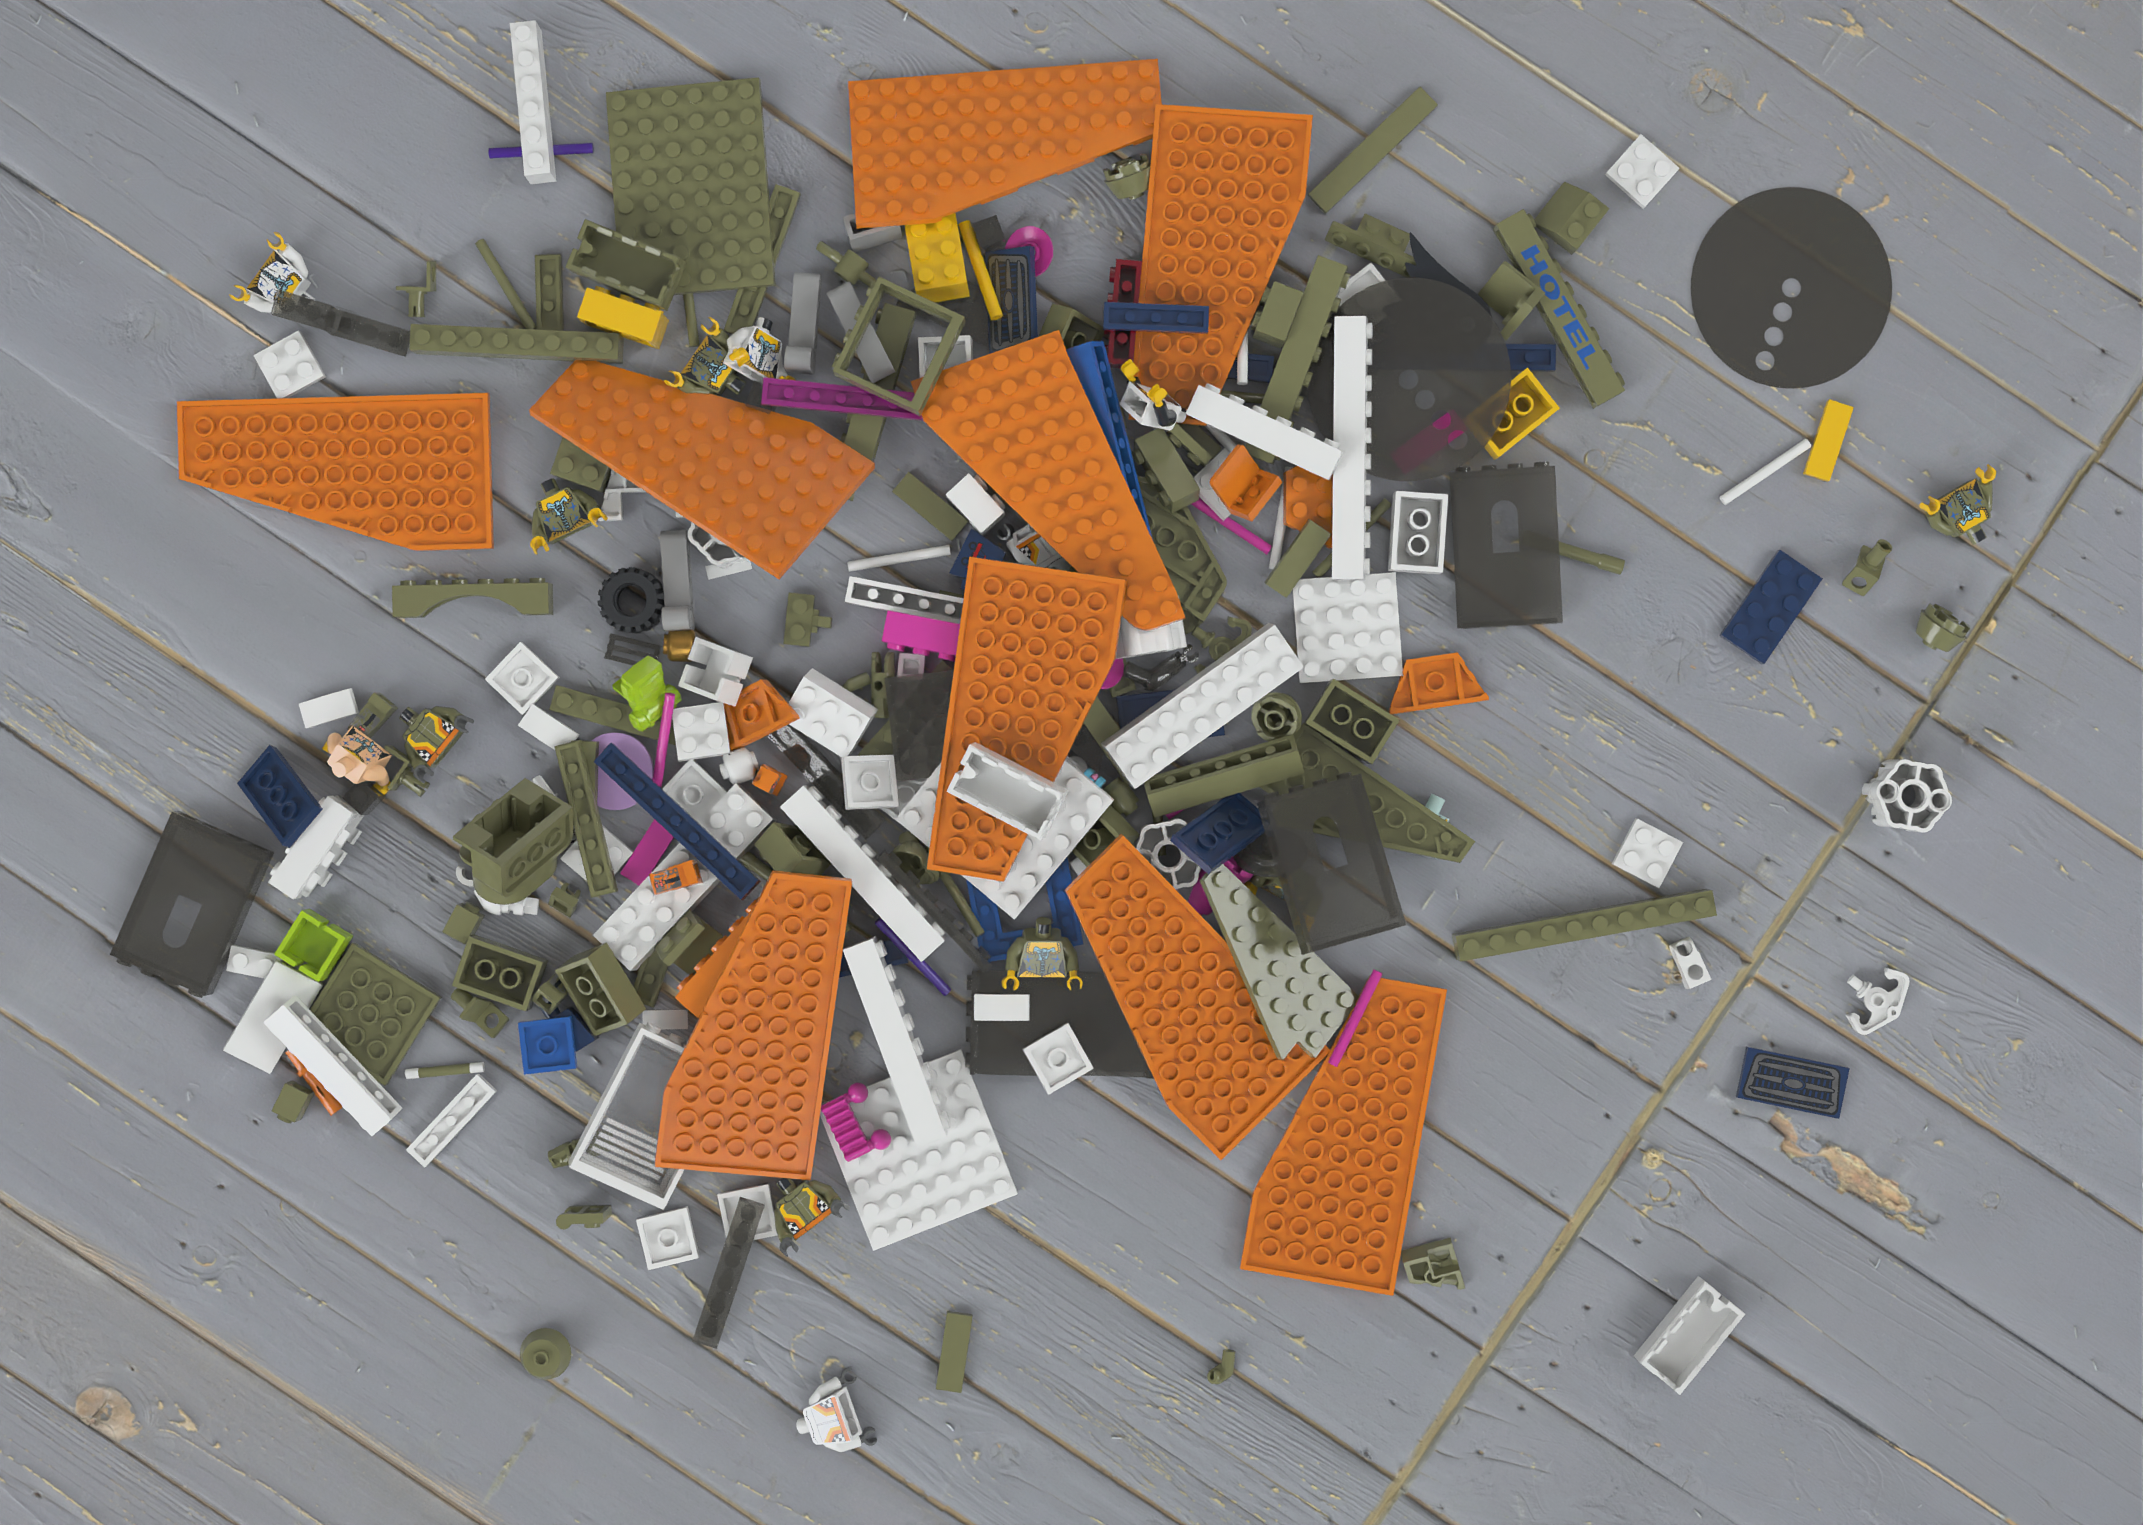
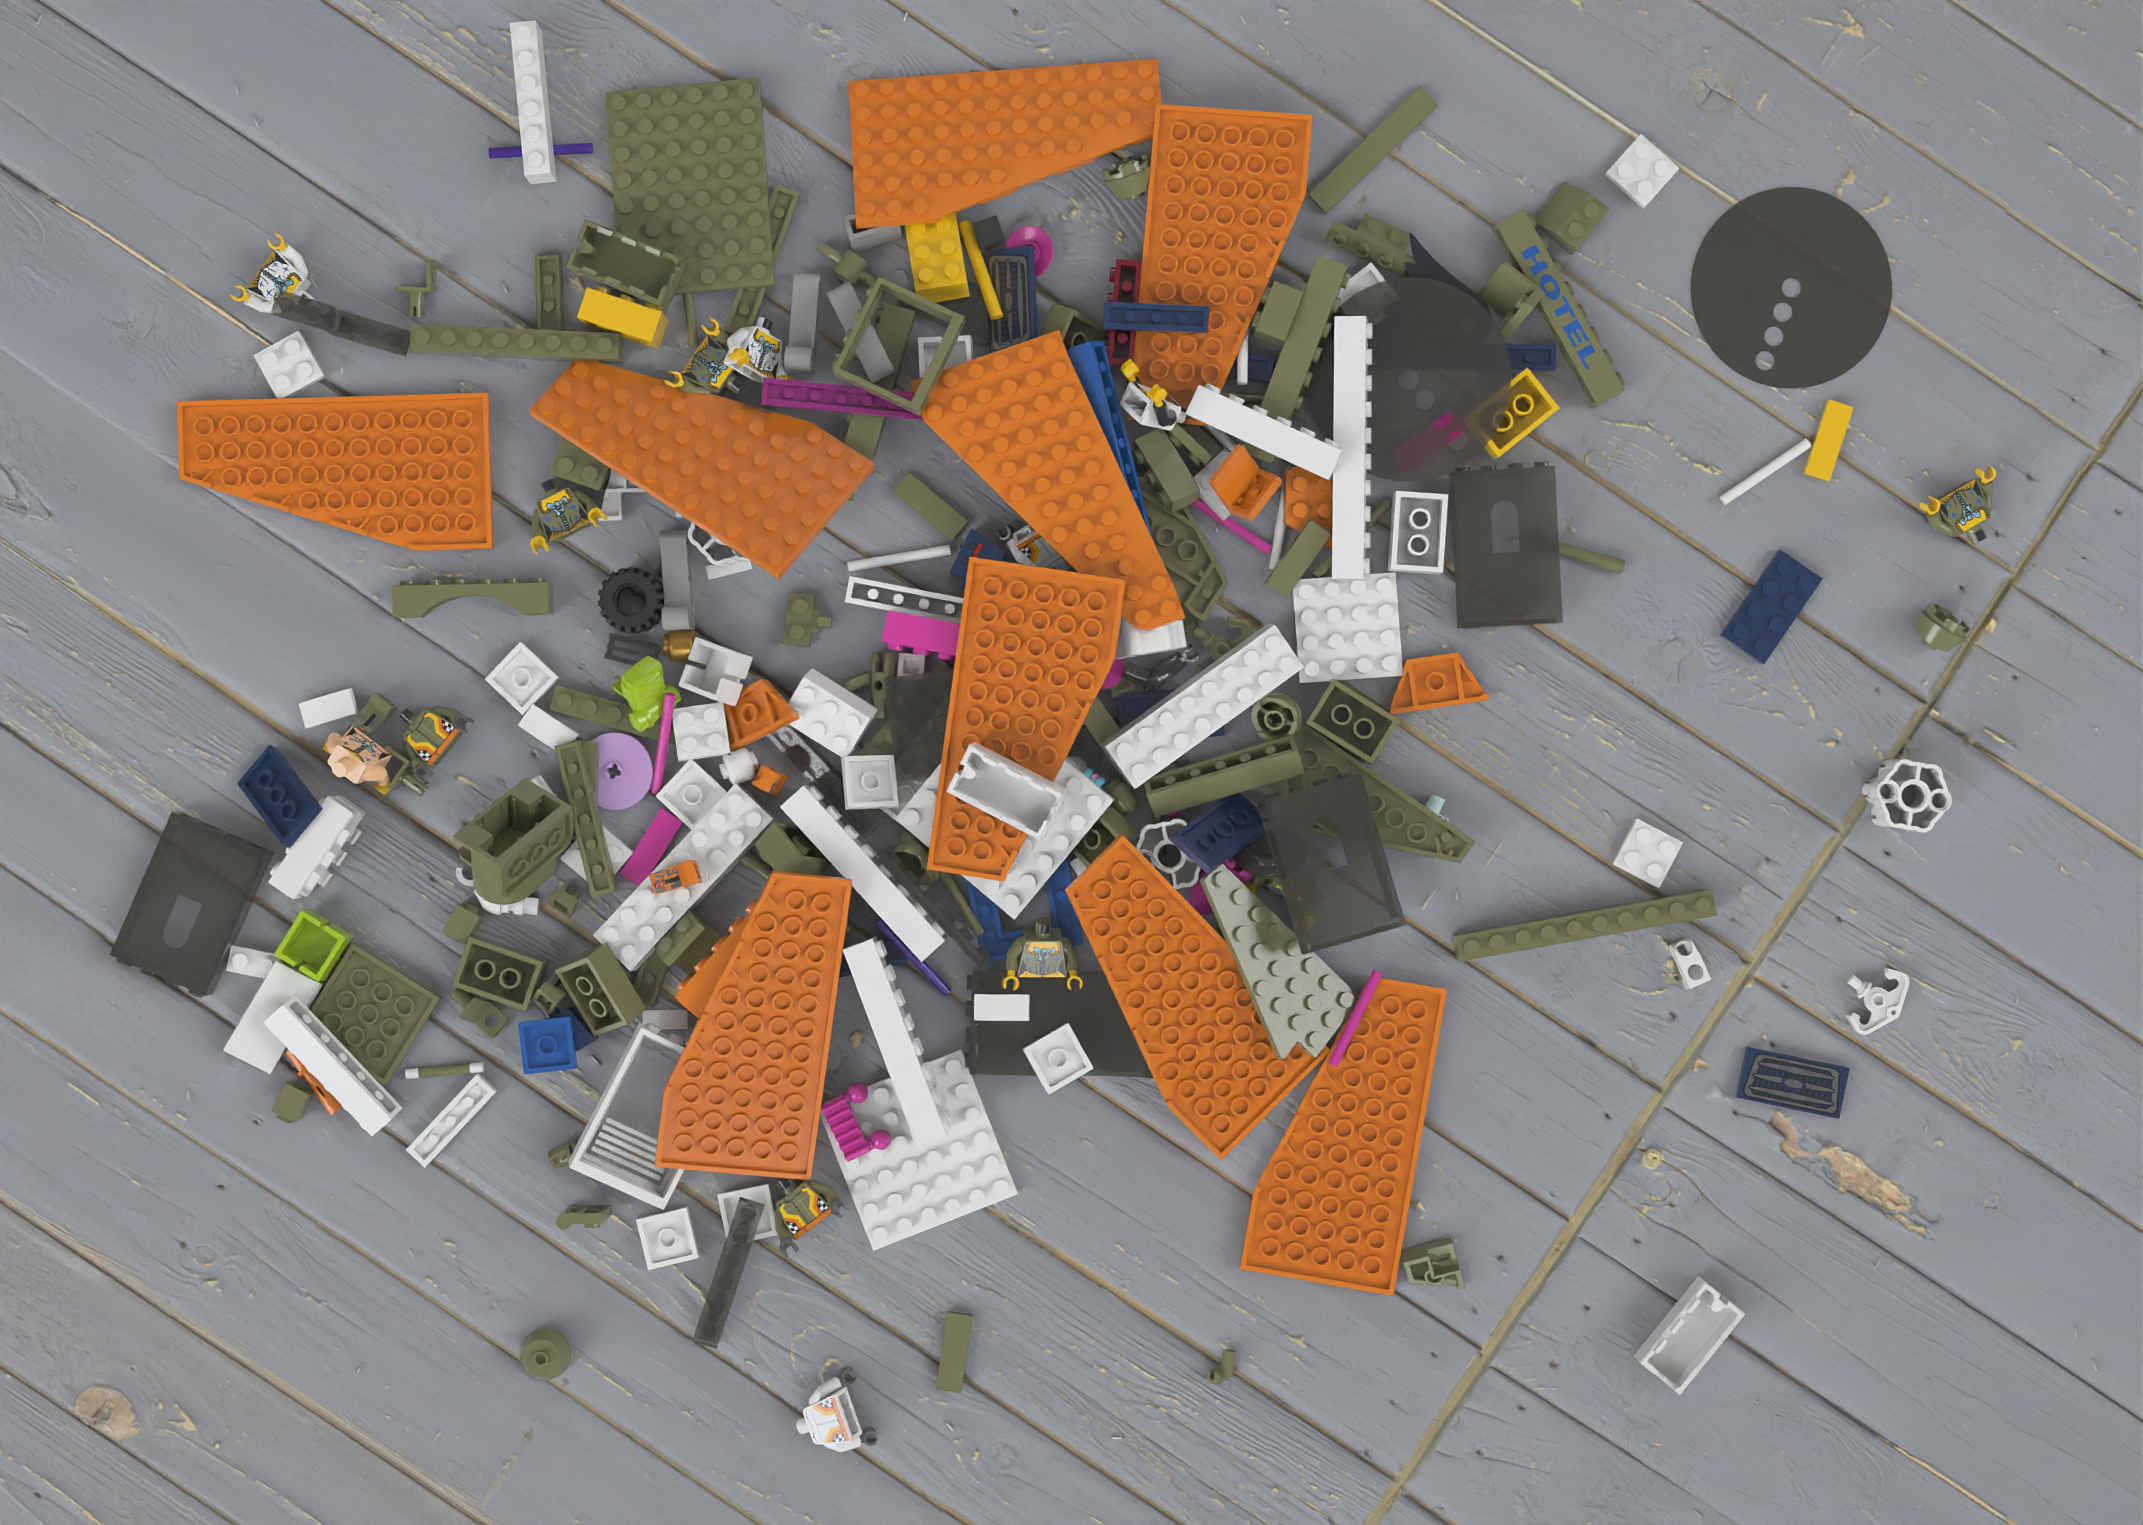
clear smoke brick [342,781,386,815] -> none
olive bar [475,239,537,329] -> none
dark blue plate [594,743,761,901] -> none
white piece [946,473,1005,536] -> none
olive bracket [1842,539,1892,596] -> none

